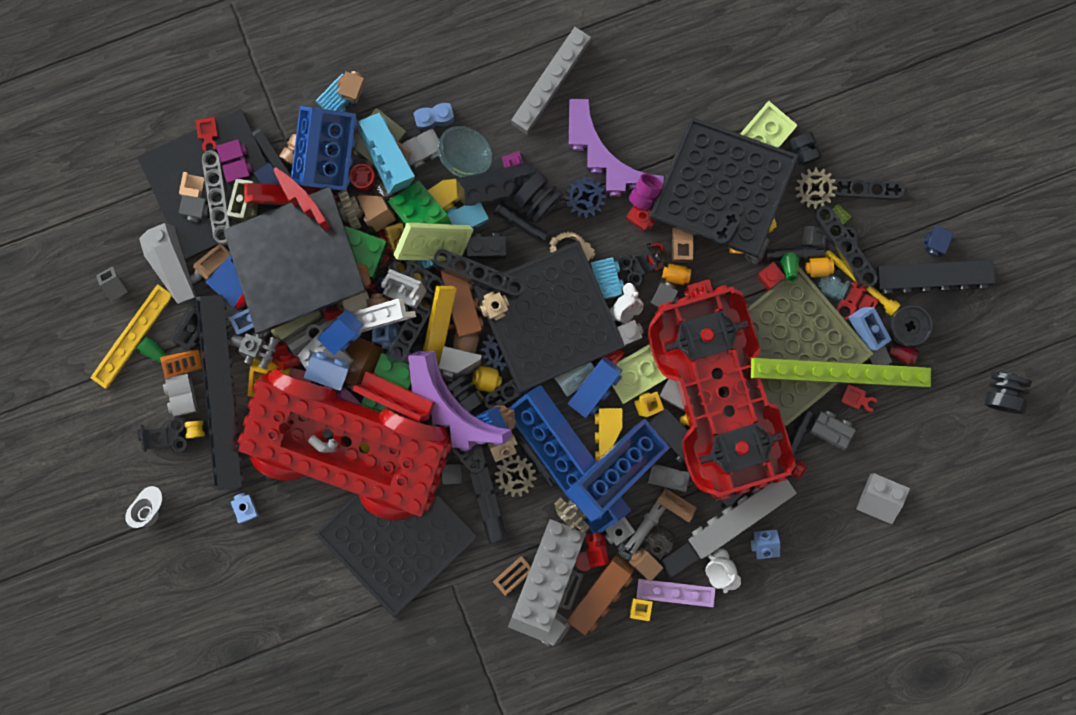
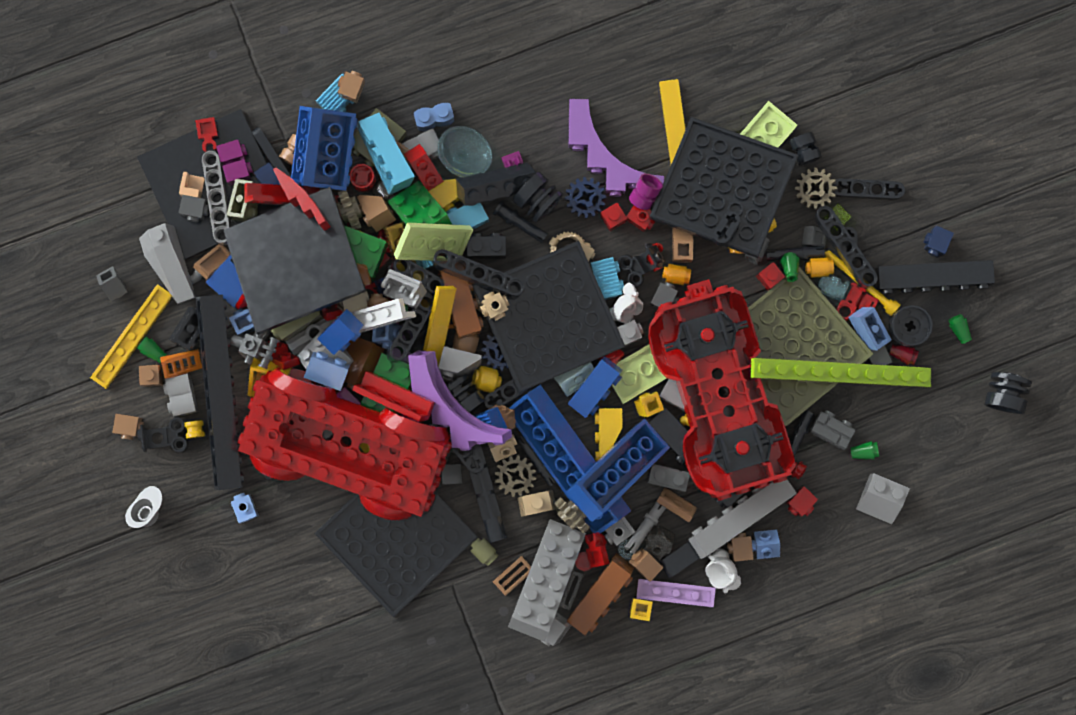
light grey arm [308,435,338,453] -> none
light grey brick [511,27,591,135] -> none
red plate [840,384,877,412] -> none
none -> medium nougat brick [112,414,144,440]
none -> medium nougat brick [139,365,163,387]
none -> red brick [404,144,444,191]
none -> olive brick [470,538,499,566]
none -> tan torso [517,490,556,517]
none -> red brick [600,203,627,231]
none -> yellow tile [659,79,685,165]
none -> medium nougat brick [727,533,754,561]
none -> red brick [786,486,818,517]
none -> green cone [850,441,879,460]
none -> green cone [948,314,972,344]

